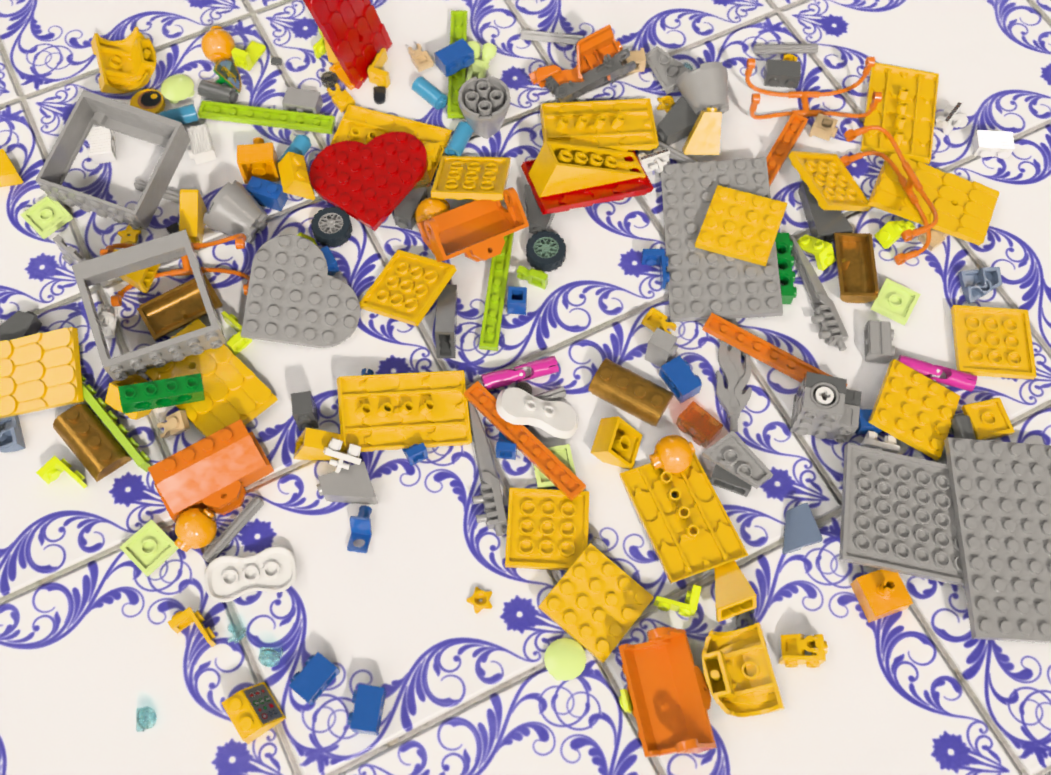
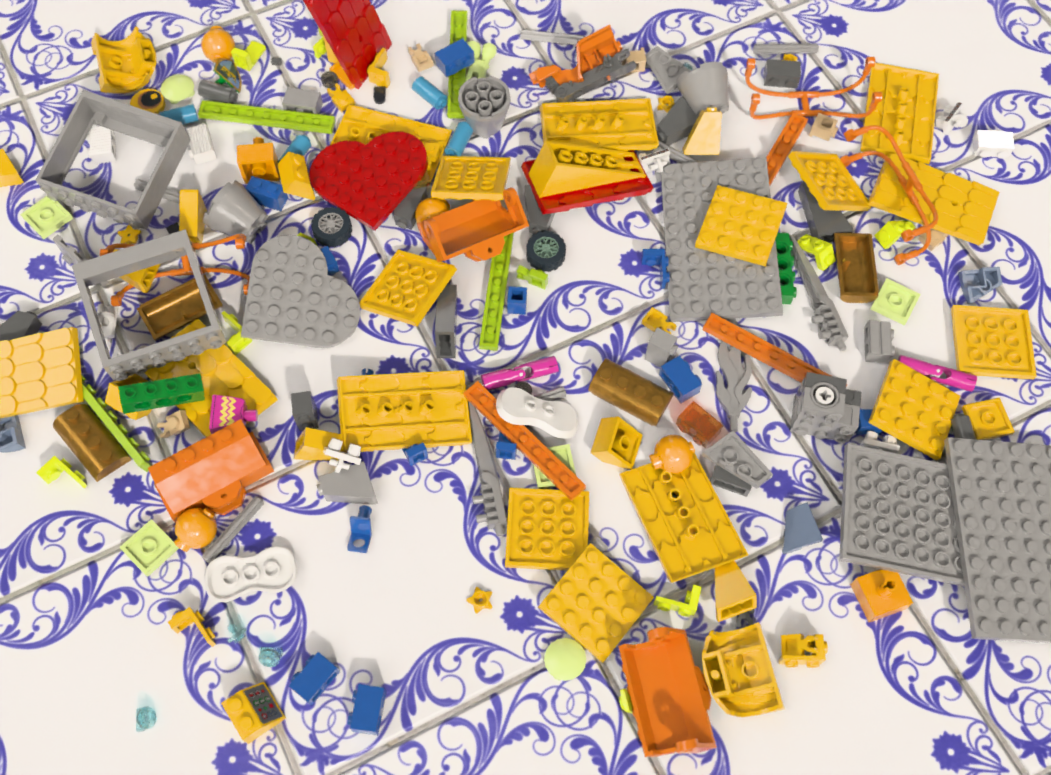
none -> dark pink torso [209,395,258,434]

